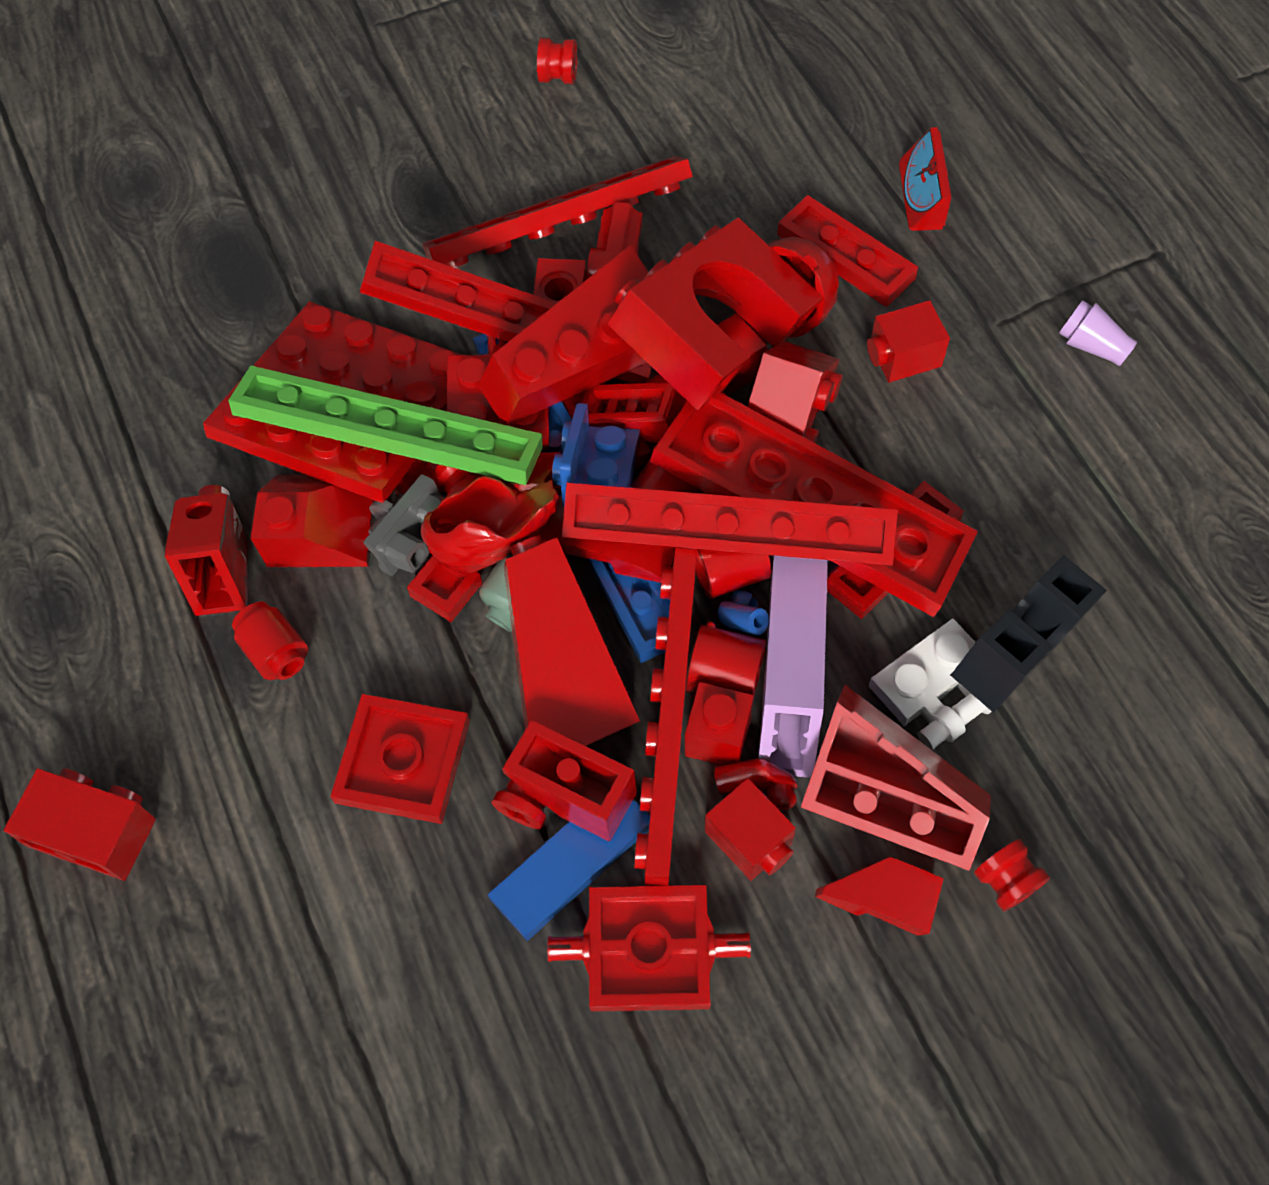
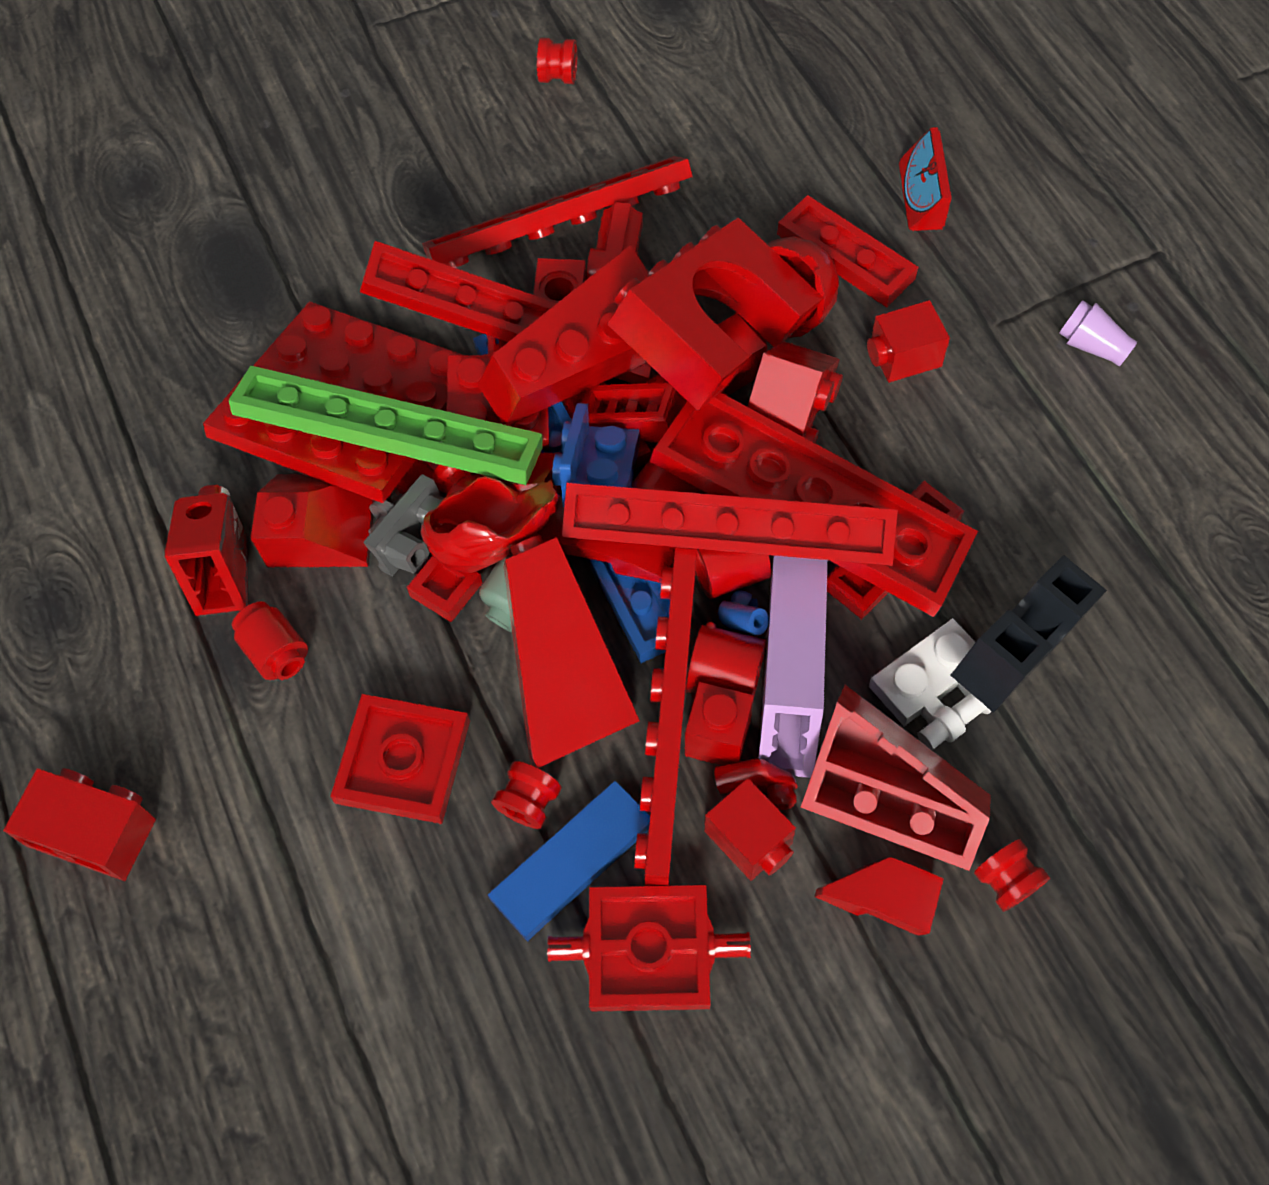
red slope [502,720,637,842] -> none

